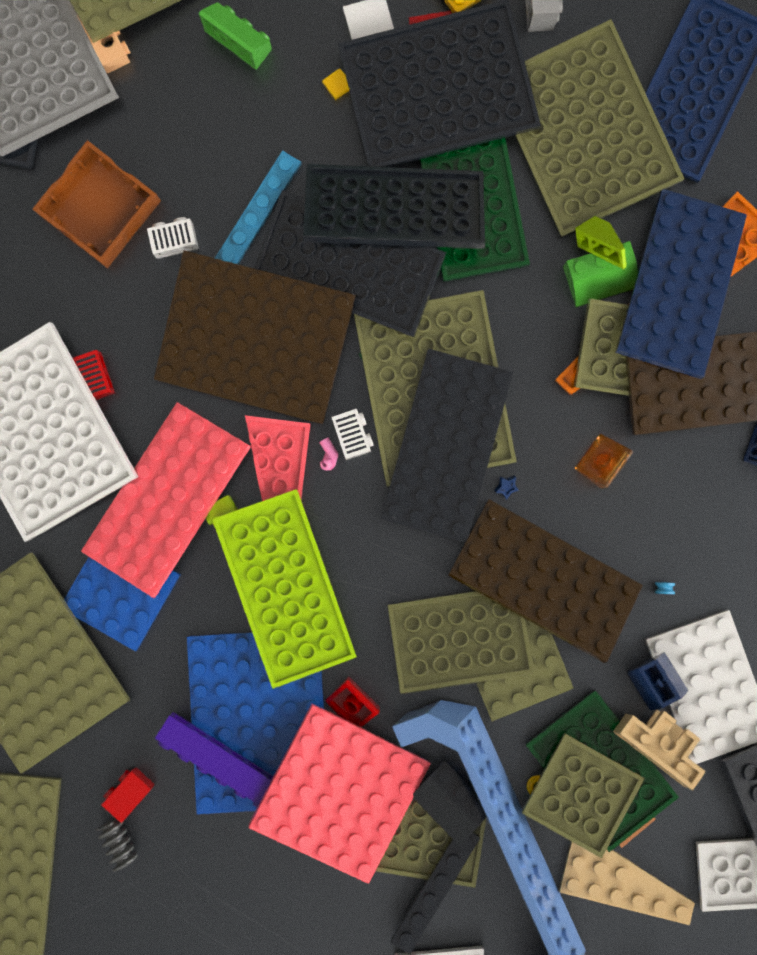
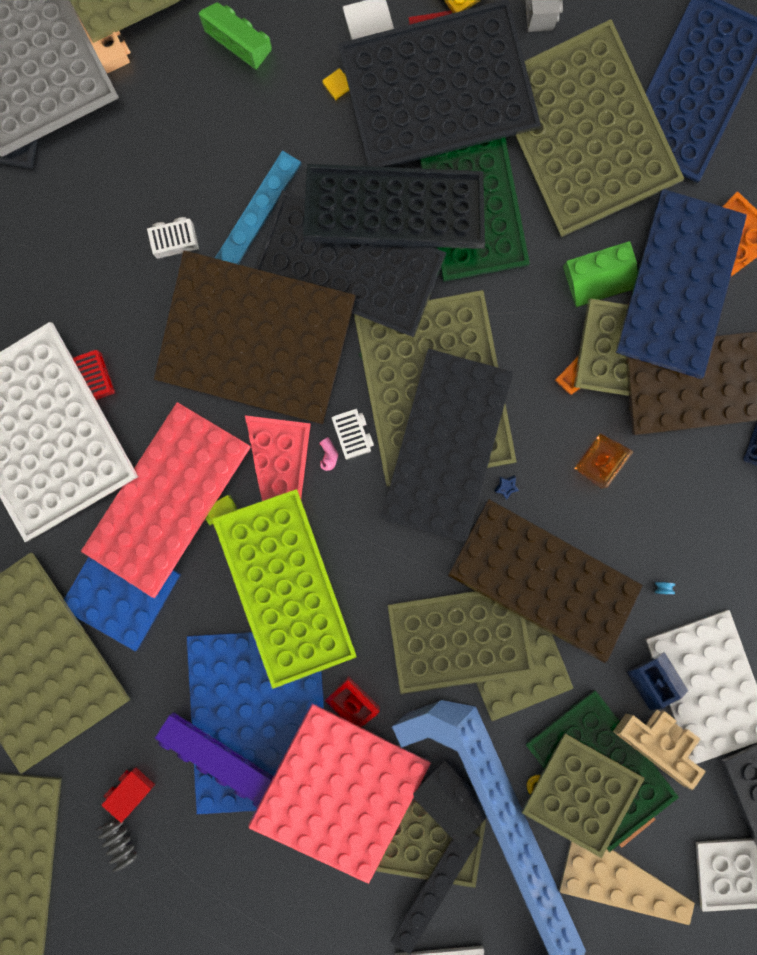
dark orange tile [33,140,161,268] -> none
lime slope [575,216,626,269] -> none

